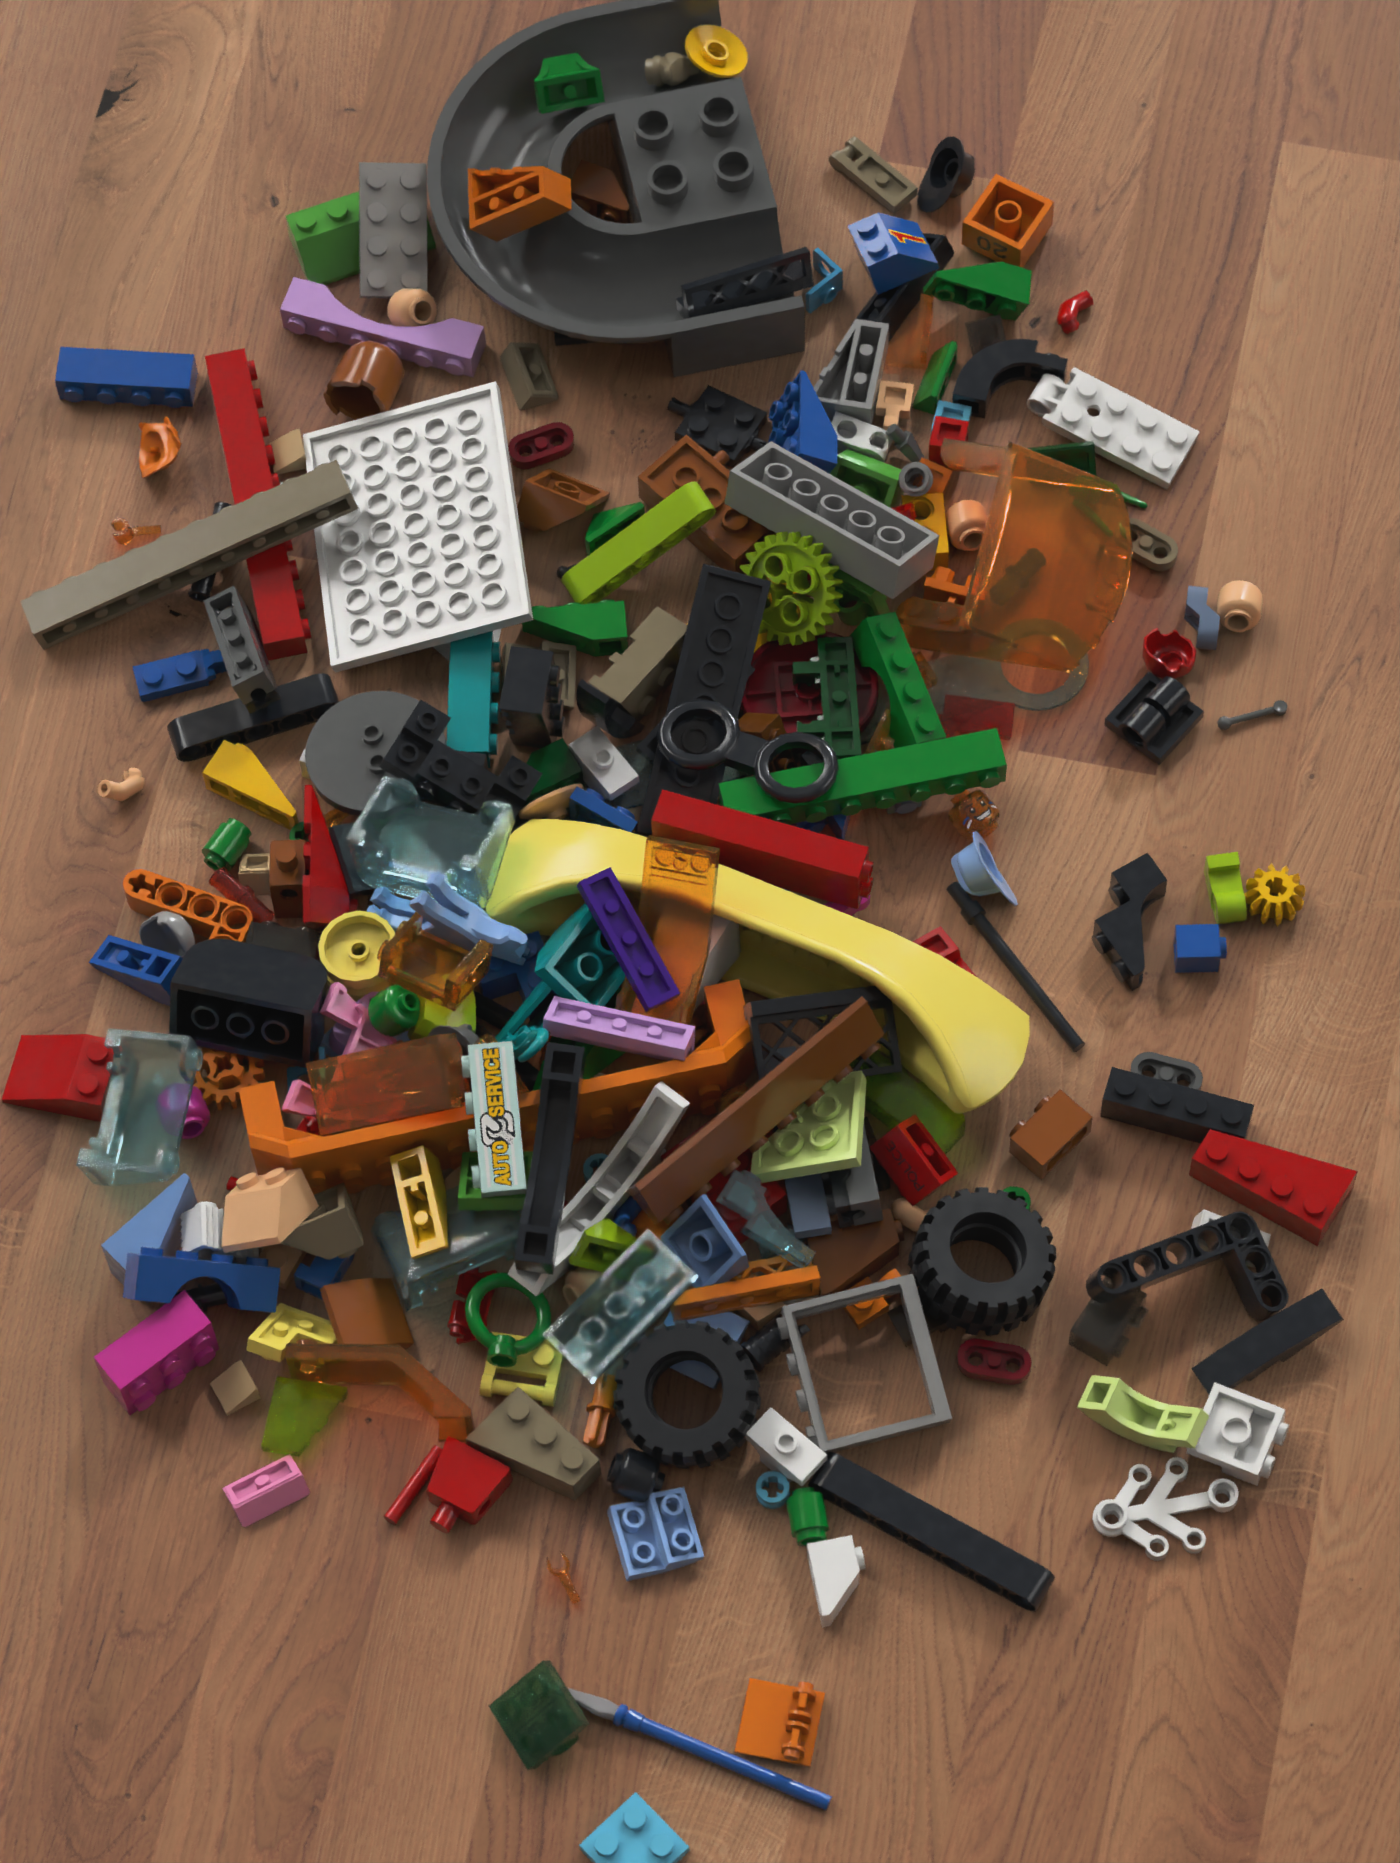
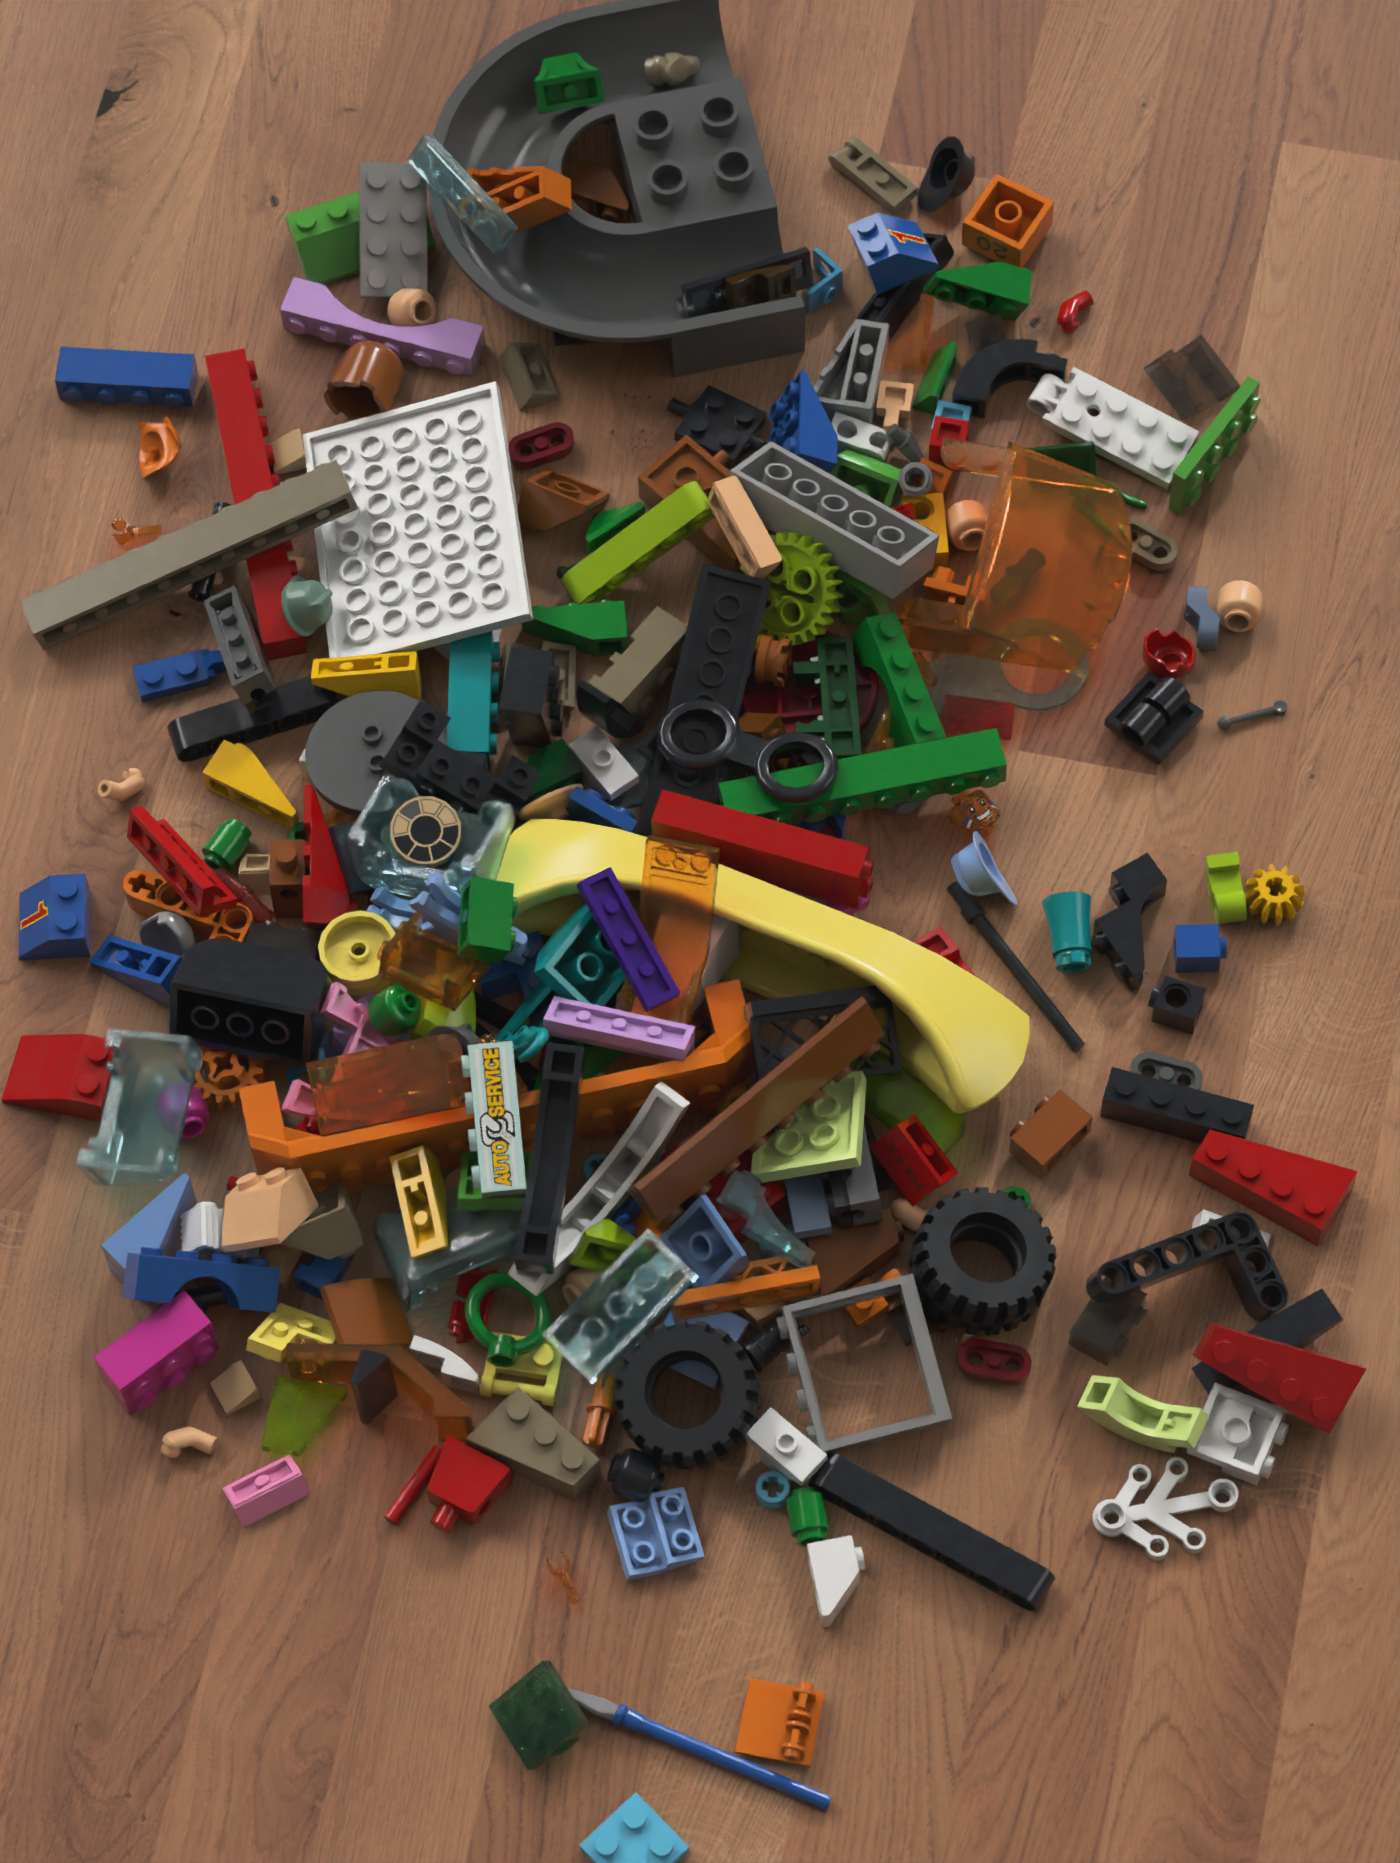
yellow dish [685,25,748,78] -> none
none -> blue slope [19,874,91,960]
none -> red fence [127,806,238,917]
none -> light nougat arm [160,1426,218,1458]
none -> sand green piece [281,575,333,637]
none -> yellow slope [311,651,422,701]
none -> black slope [351,1349,398,1424]
none -> tile [390,796,461,868]
none -> clear light blue plate [407,133,518,253]
none -> white slope [410,1335,480,1395]
none -> green brick [457,876,518,964]
none -> light nougat slope [707,476,782,579]
none -> dark brown slope [725,264,797,310]
none -> dark orange wheel [754,635,793,688]
none -> teal plant [1042,891,1092,974]
none -> clear smoke slope [1143,334,1240,420]
none -> black brick [1148,975,1206,1035]
none -> bright green plate [1169,376,1261,515]
none -> red wedge [1193,1323,1367,1434]

